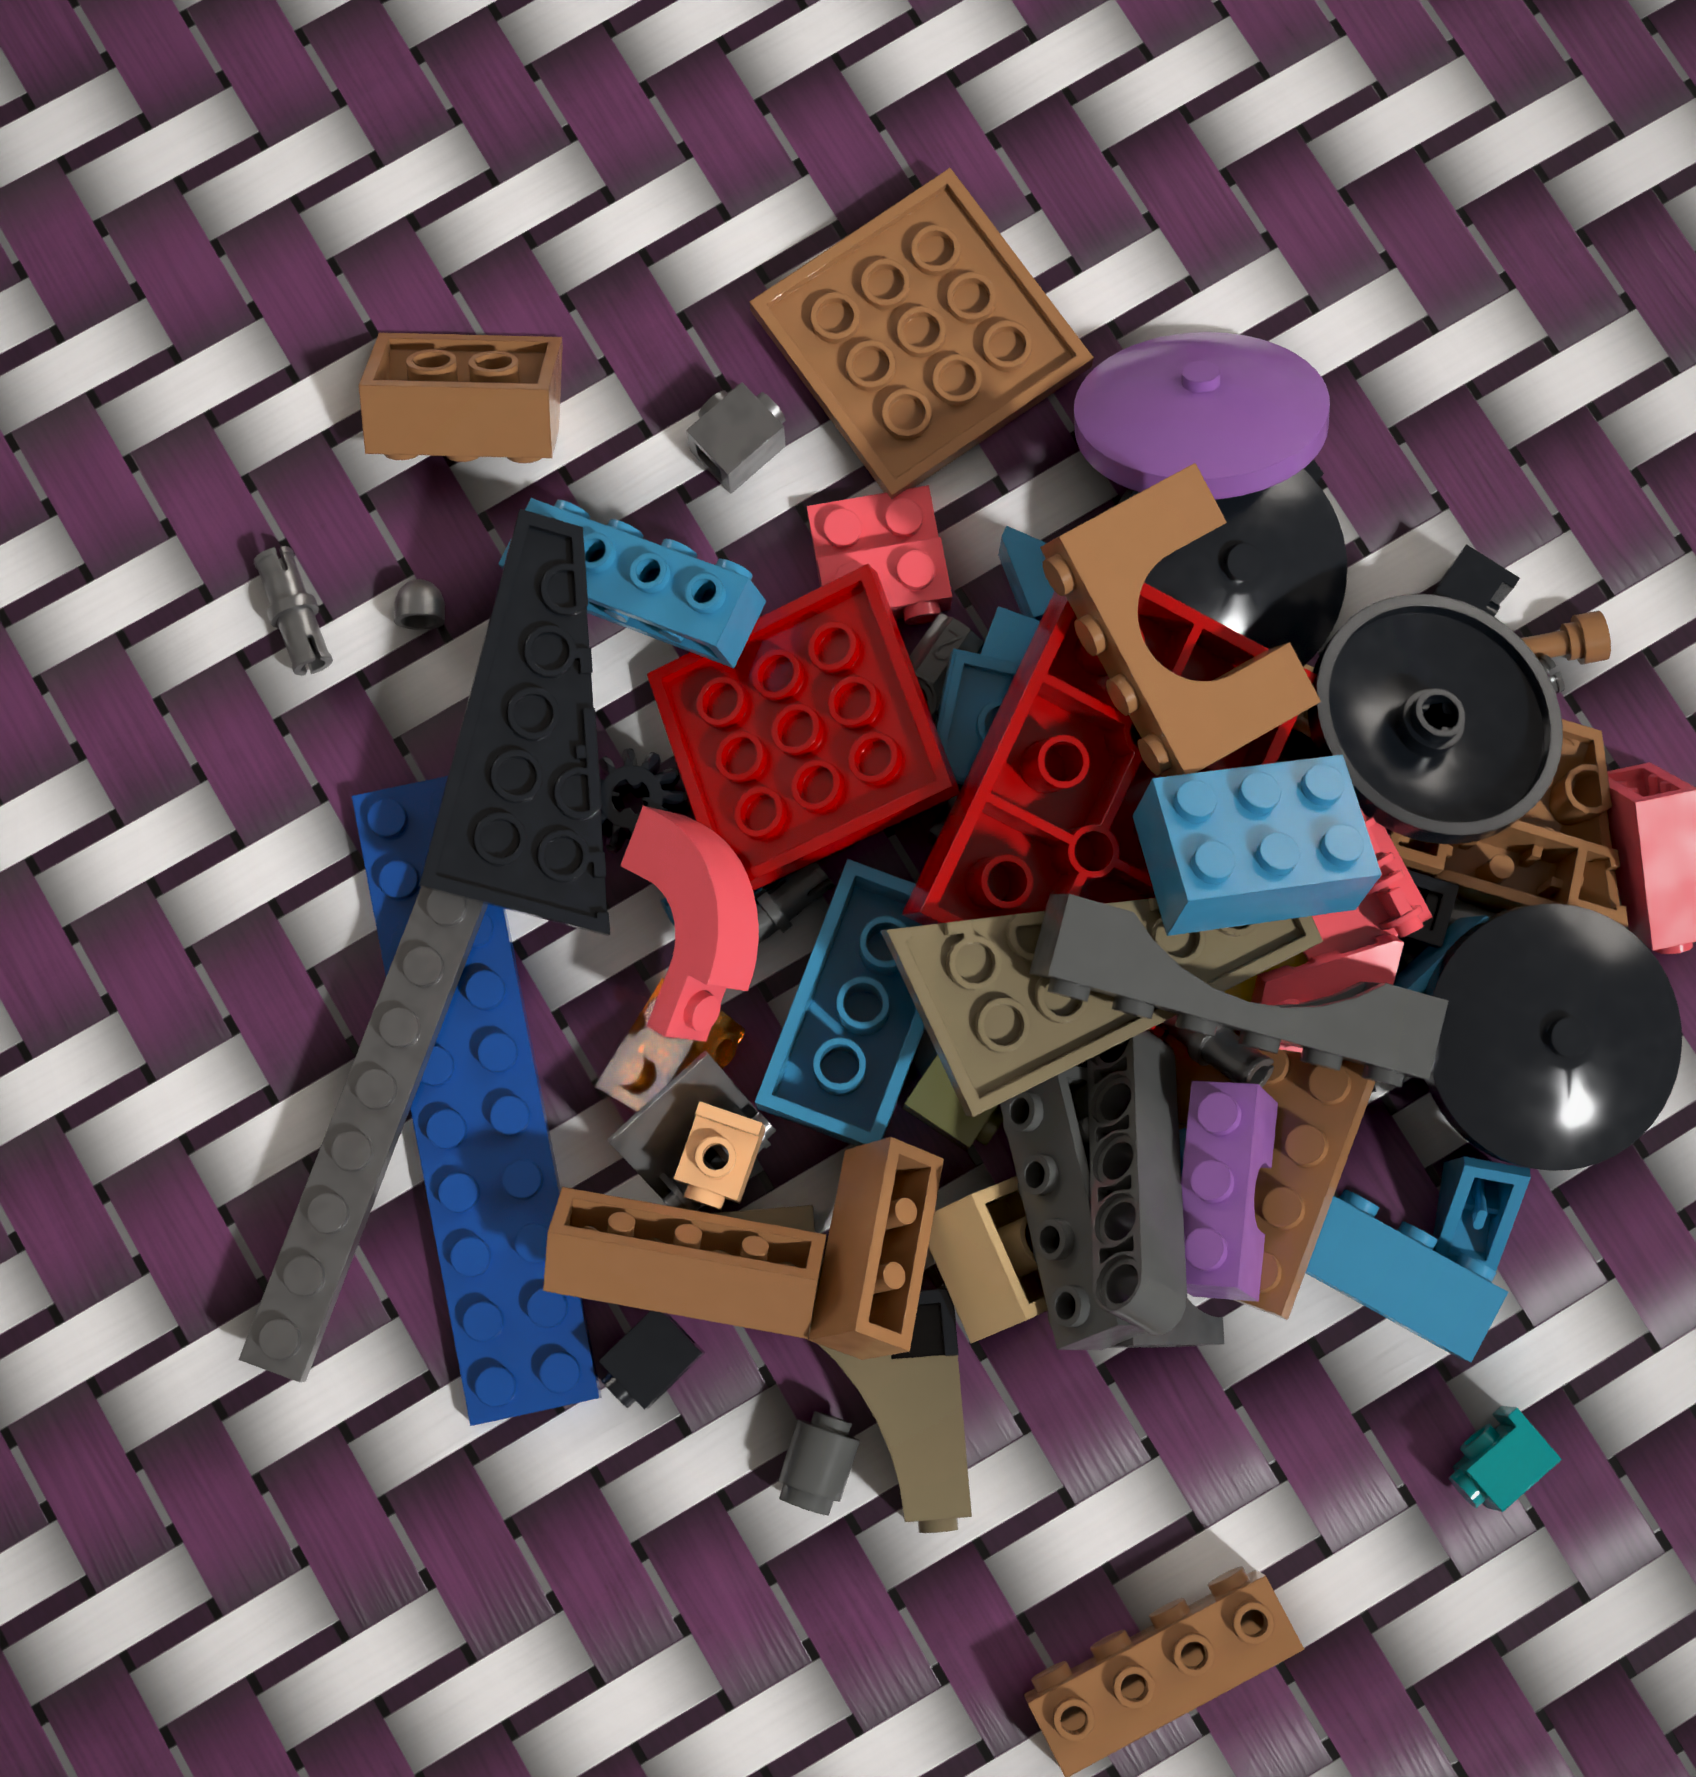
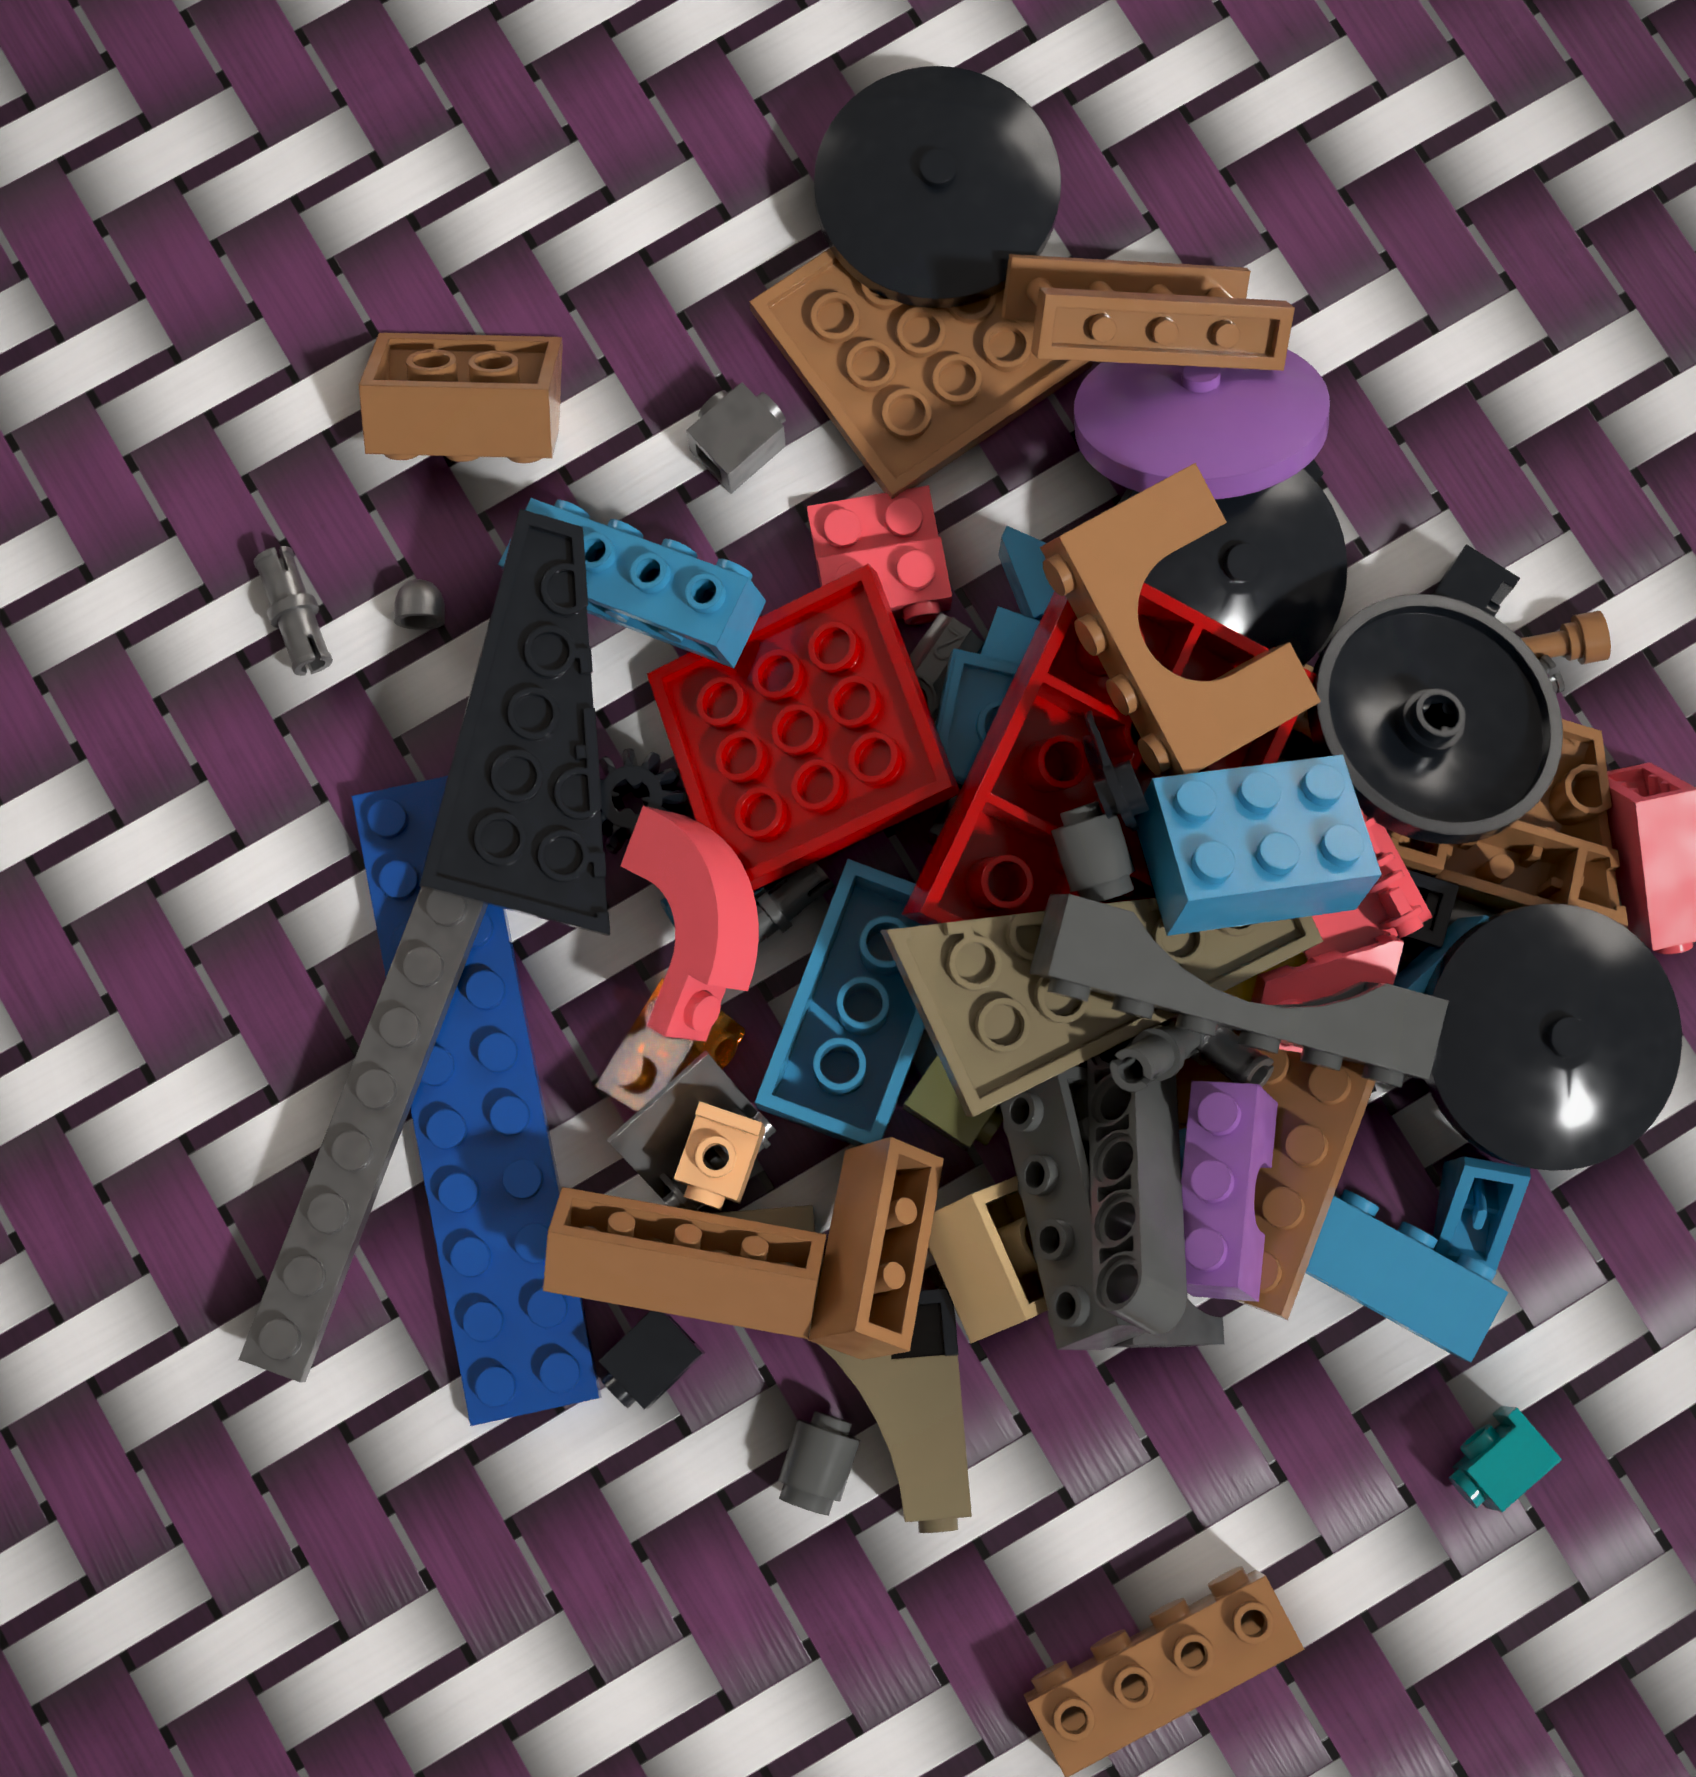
none -> black dish [814,66,1061,308]
none -> medium nougat fence [1001,254,1295,371]
none -> dark grey brick [1051,801,1135,902]
none -> black plate [1082,710,1149,832]
none -> dark grey pin [1110,1017,1204,1092]

